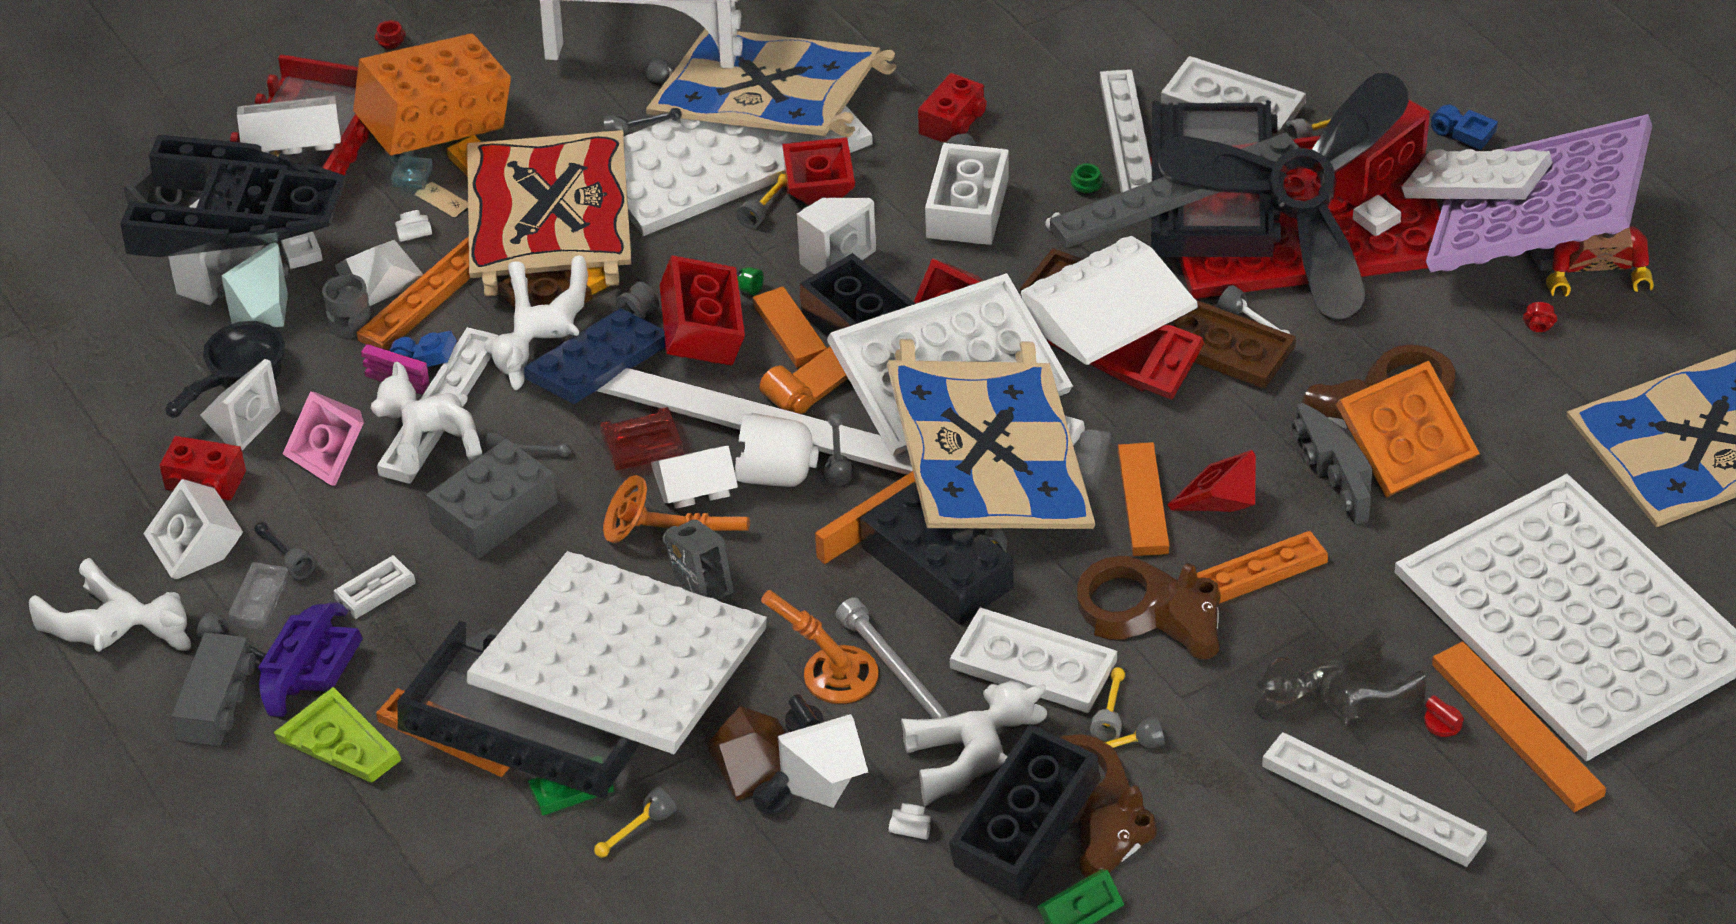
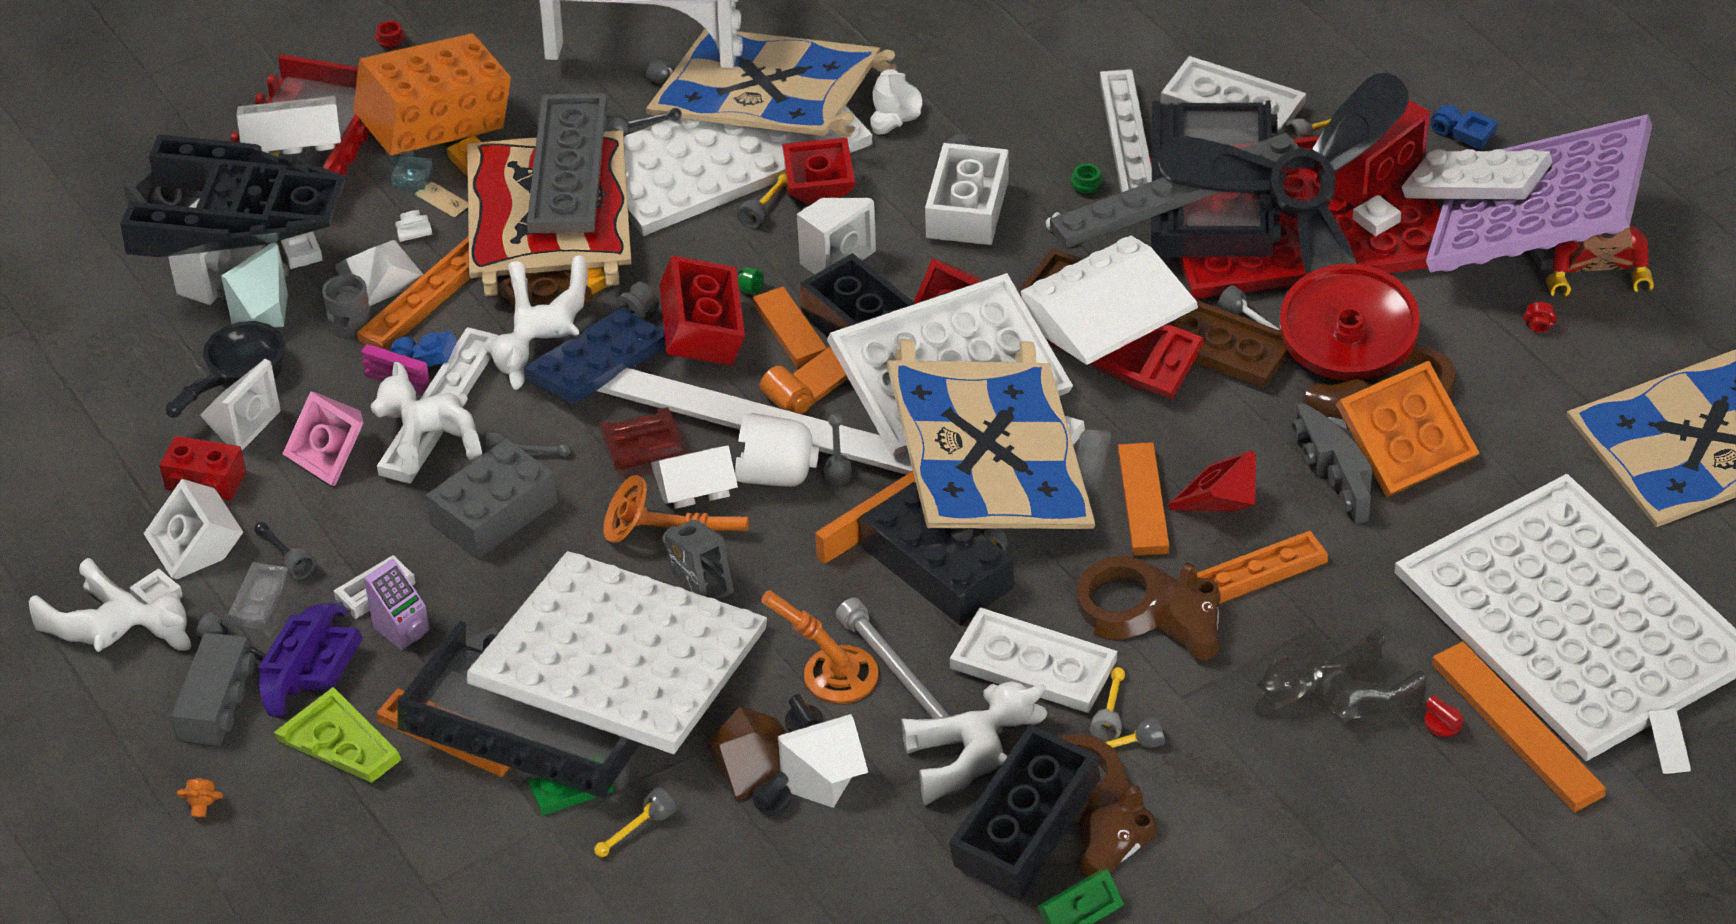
white plate [889,803,931,840] -> none
red brick [918,73,987,143] -> none
white plate [1262,732,1487,867] -> none
none -> white plate [130,568,183,605]
none -> orange plant [177,778,223,817]
none -> lavender slope [364,559,430,650]
none -> dark grey plate [527,93,607,233]
none -> white hair [871,69,922,135]
none -> red dish [1280,264,1420,381]
none -> white sticker [1648,708,1691,774]

